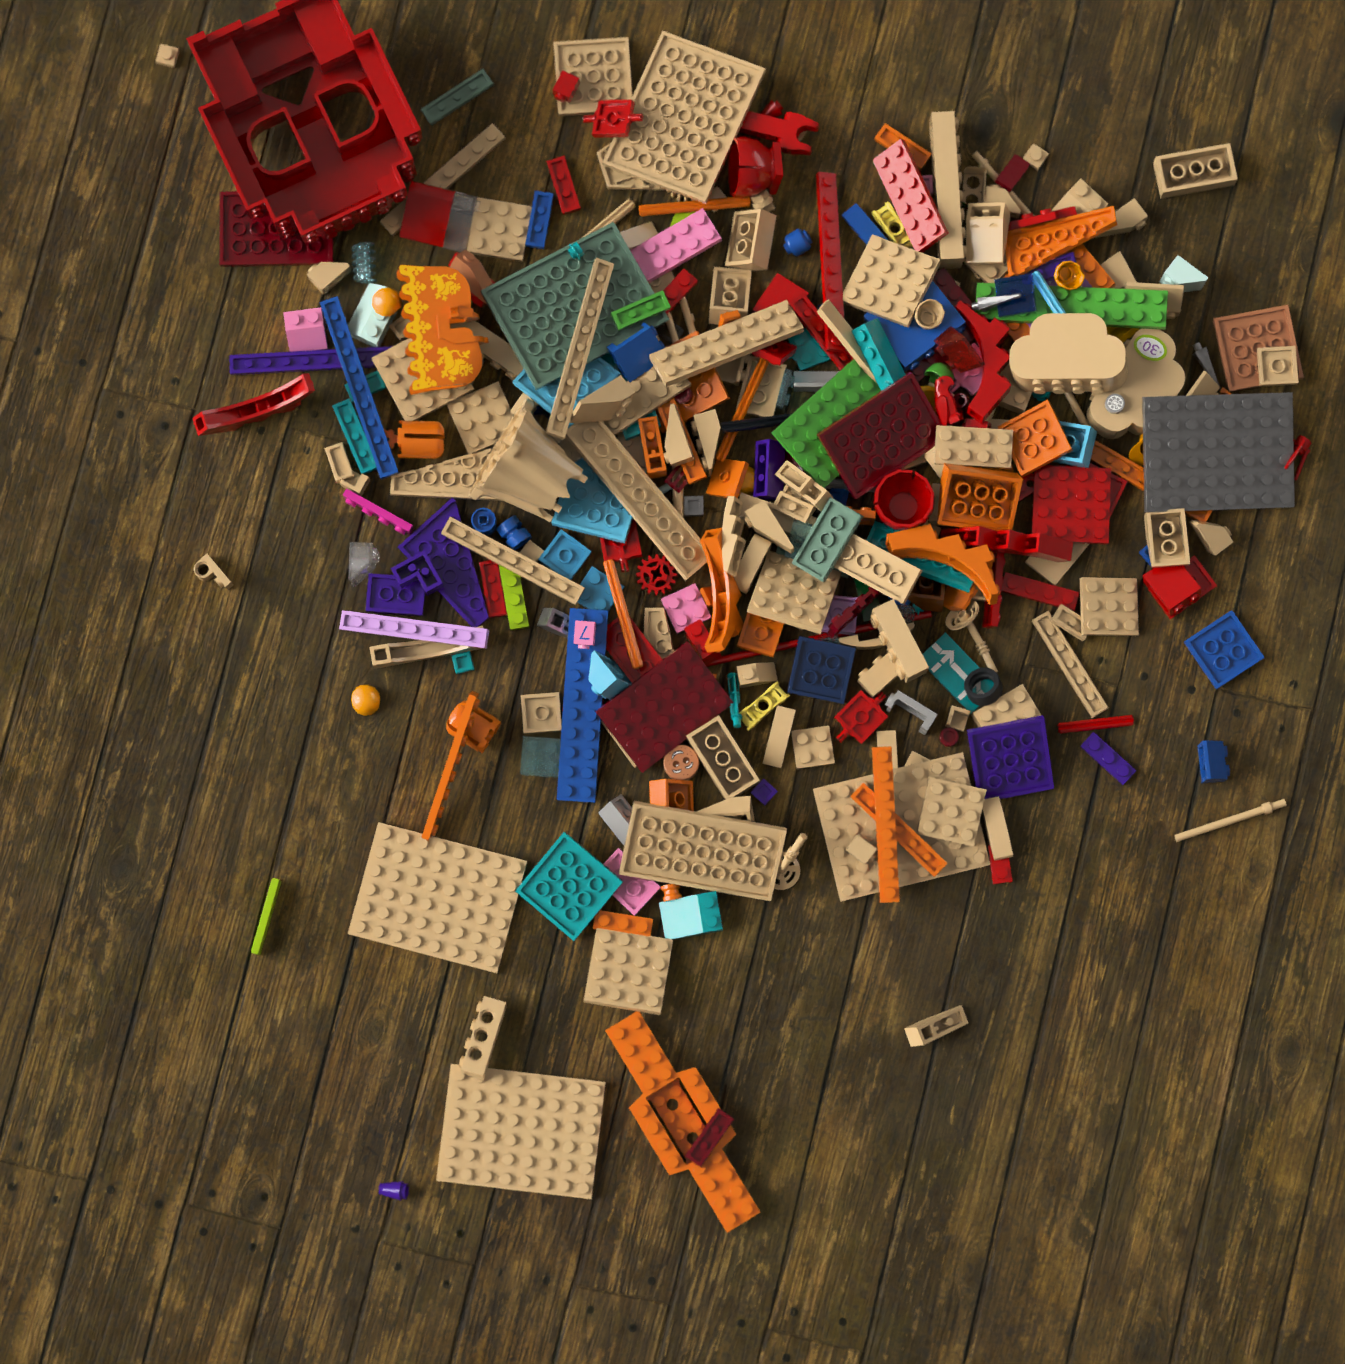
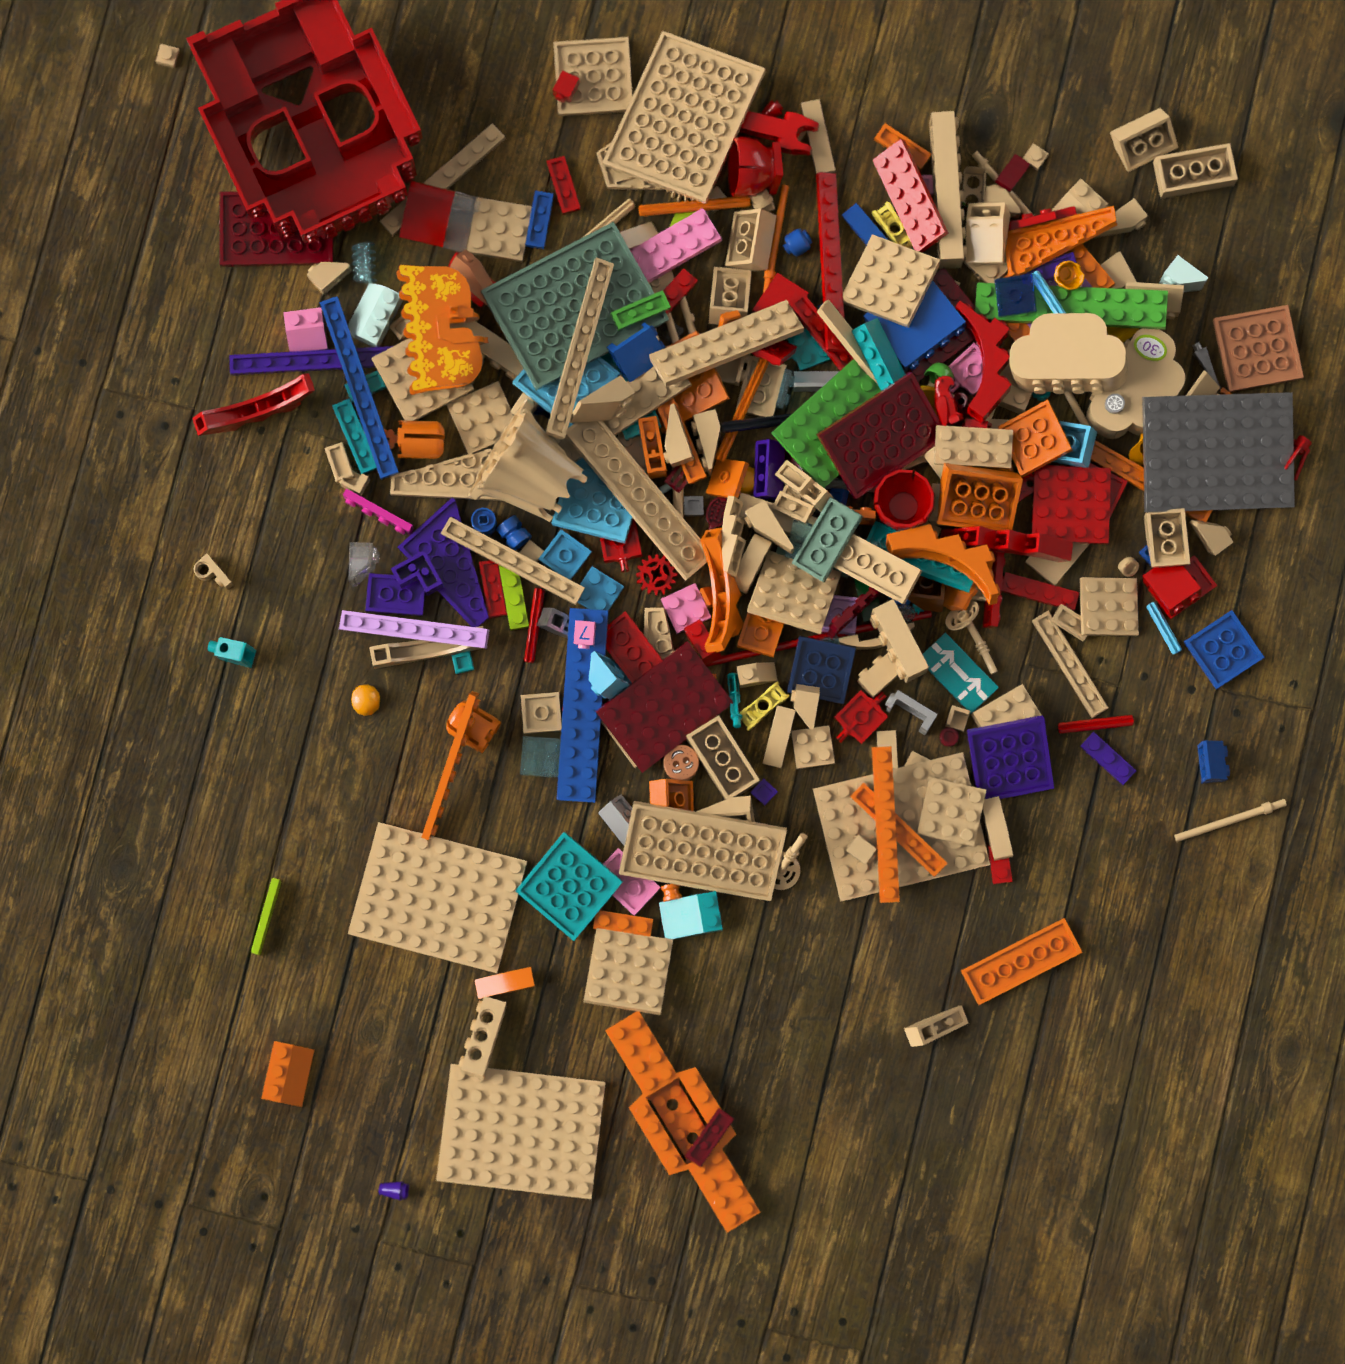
light orange hair [372,288,402,317] -> none
sand green tile [421,69,494,126] -> none
teal plate [568,242,585,260] -> none
red plate [583,99,643,138] -> none
orange axle [603,559,643,669] -> none
dark red tile [674,387,693,404] -> none
tan hair [915,299,945,330] -> none
clear red slope [933,326,985,373] -> none
black tyre [964,668,1003,706] -> none
flat silver piece [972,293,1022,313] -> none
tan plate [1256,346,1299,387] -> none
none -> teal torso [208,637,257,668]
none -> orange slope [261,1041,315,1107]
none -> orange slope [475,967,535,999]
none -> red axle [524,588,545,663]
none -> dark red piece [706,497,727,530]
none -> orange bar [763,185,789,293]
none -> tan slope [791,684,820,730]
none -> tan tile [801,99,835,174]
none -> orange plate [961,918,1083,1006]
none -> tan slope [1110,108,1178,172]
none -> tan tile [1118,557,1139,577]
none -> medium azure axle [1147,601,1182,654]

